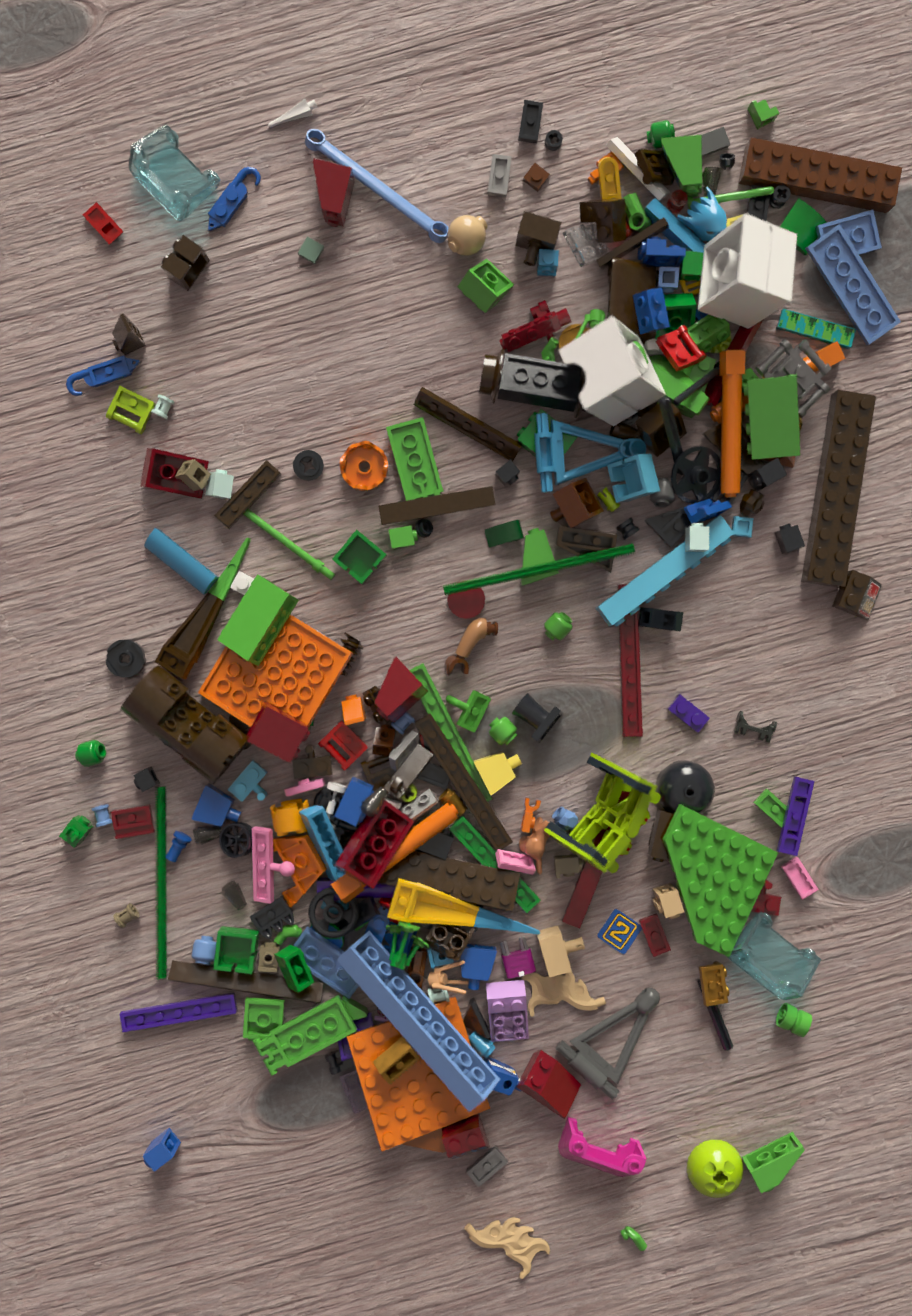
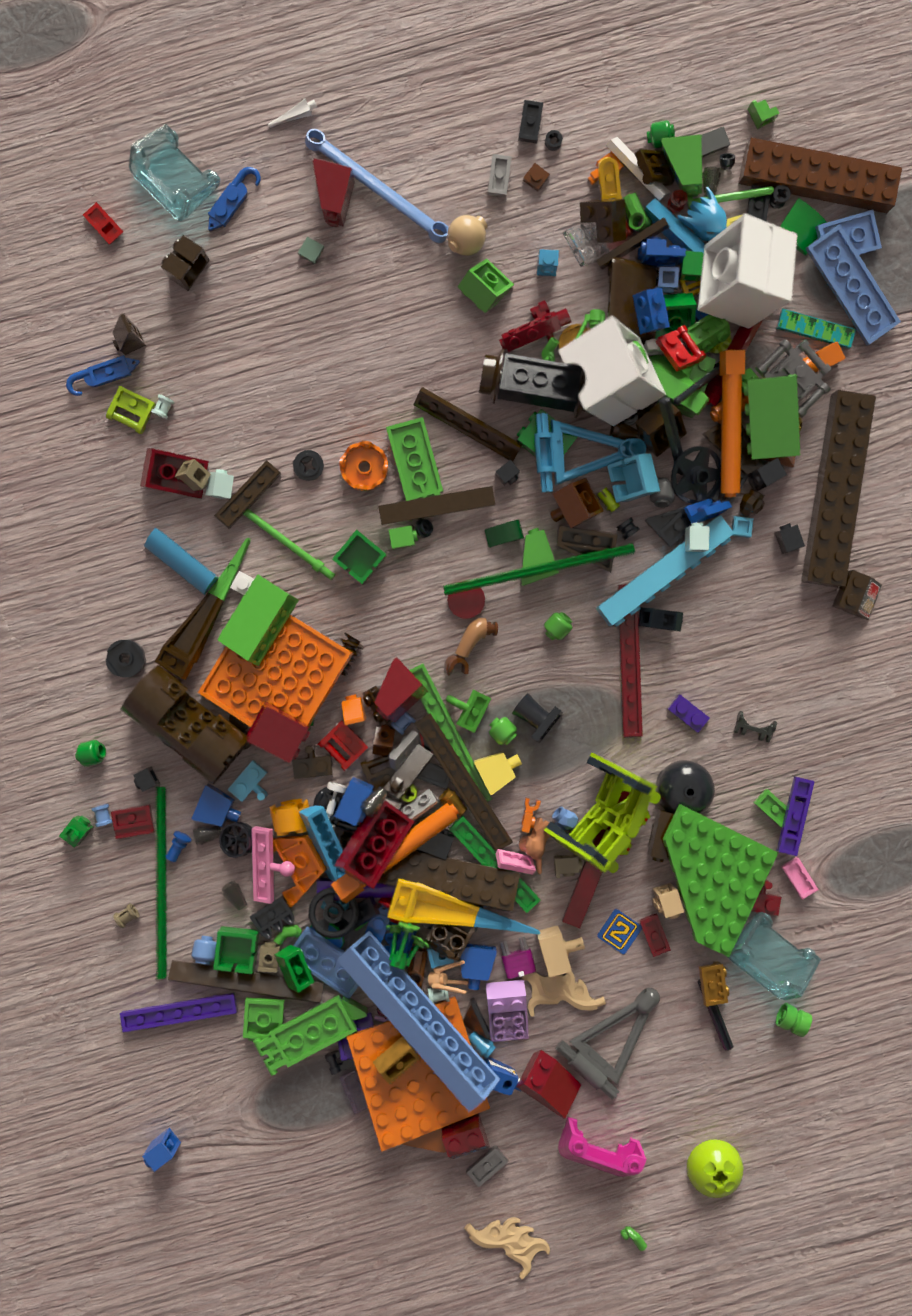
bright pink plate [285,777,325,797] -> none
dark brown brick [515,211,562,266] -> none
bright green slope [742,1132,805,1194] -> none

